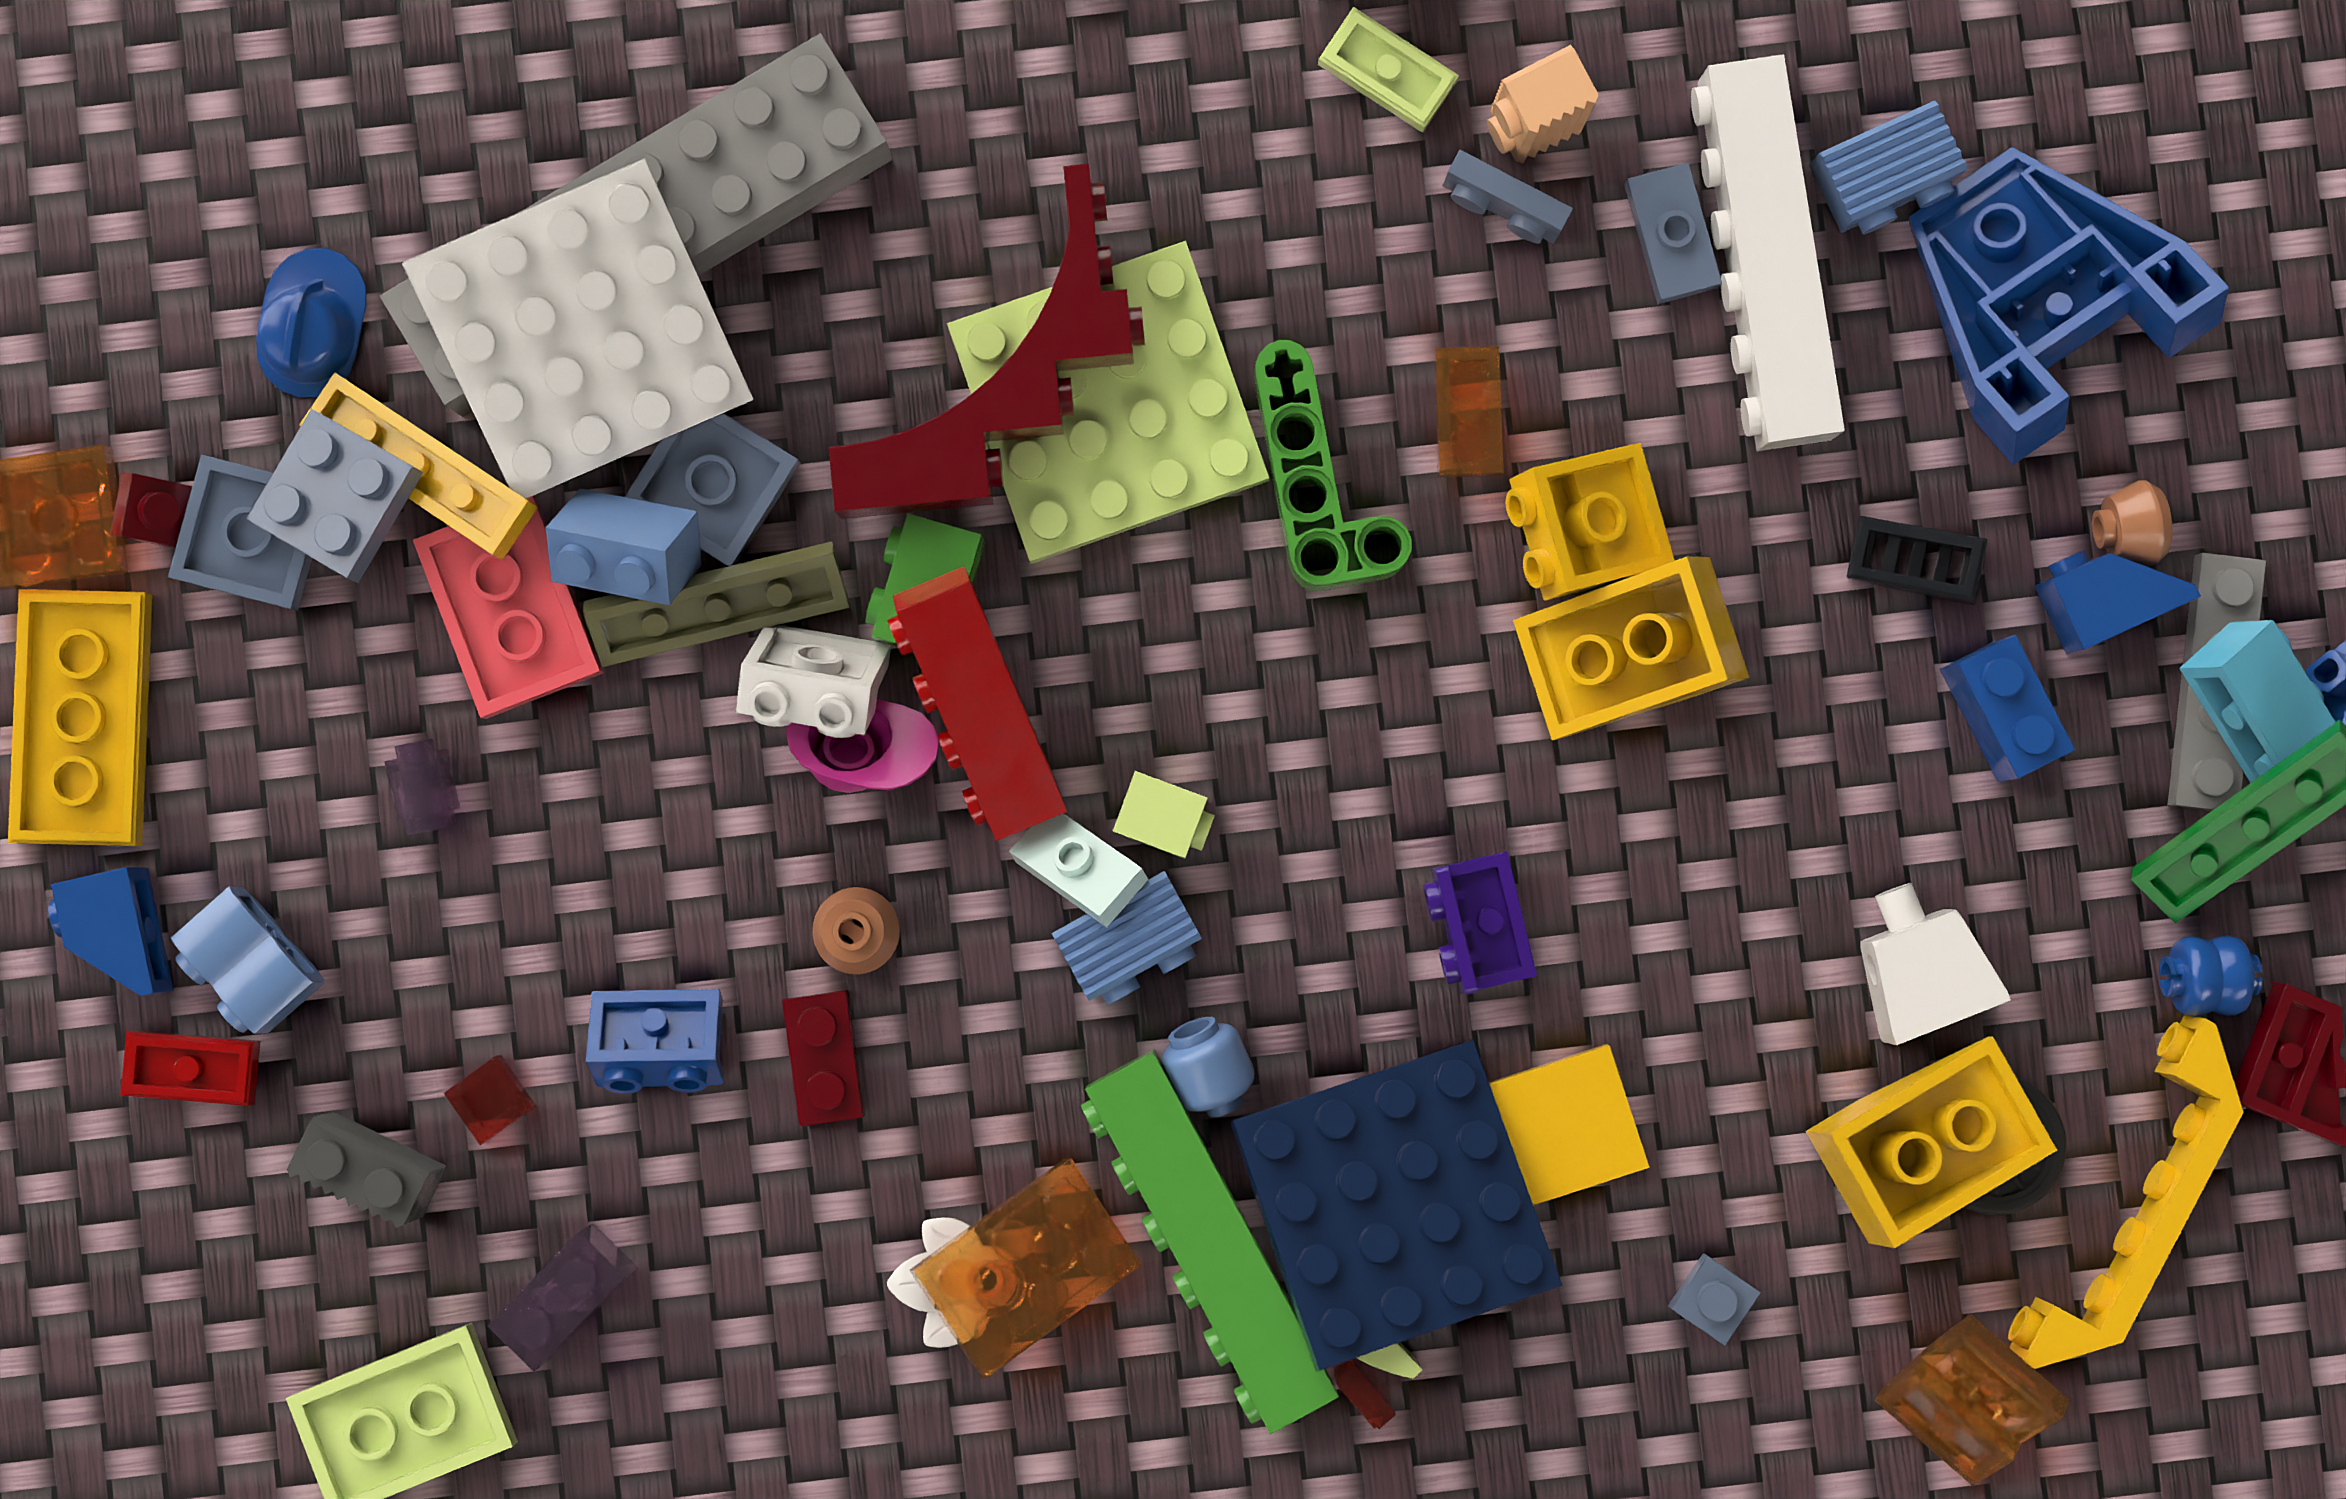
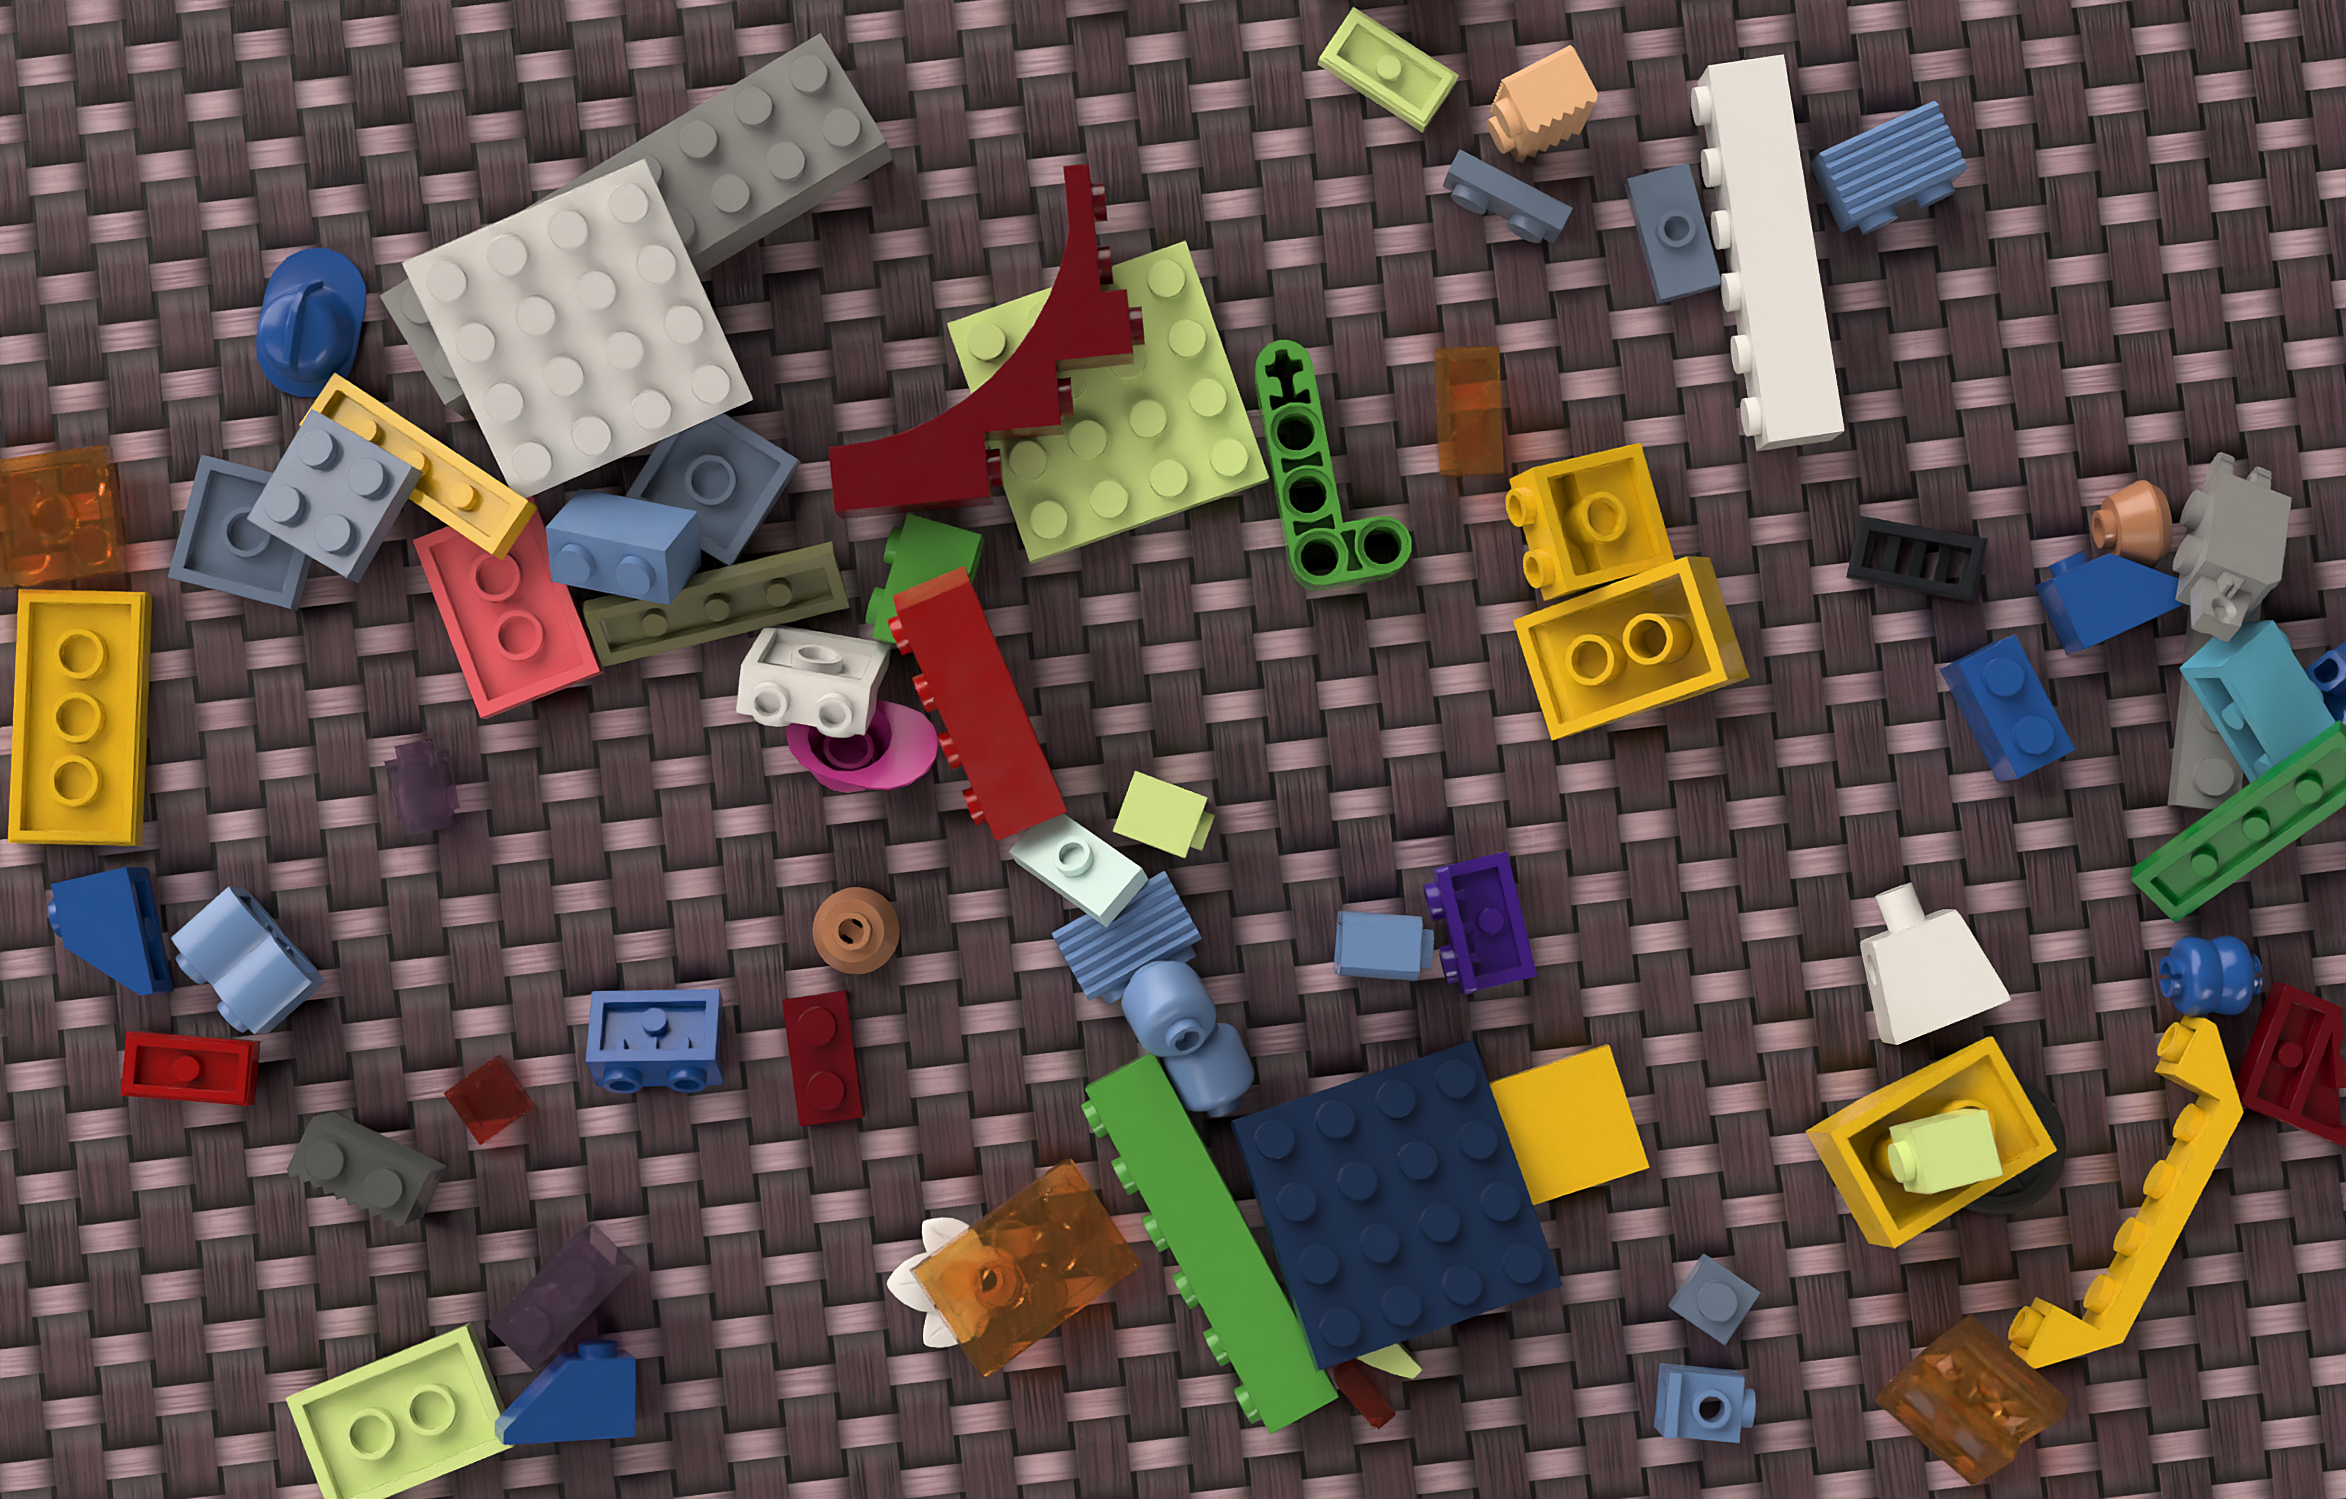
dark red plate [110,473,192,548] -> none
blue wedge [1909,147,2229,465] -> none
none -> blue slope [495,1340,636,1445]
none -> medium blue head [1121,960,1217,1057]
none -> medium blue brick [1334,910,1434,981]
none -> medium blue brick [1654,1363,1756,1443]
none -> yellowish green brick [1888,1109,2003,1194]
none -> light grey hinge [2173,452,2292,642]

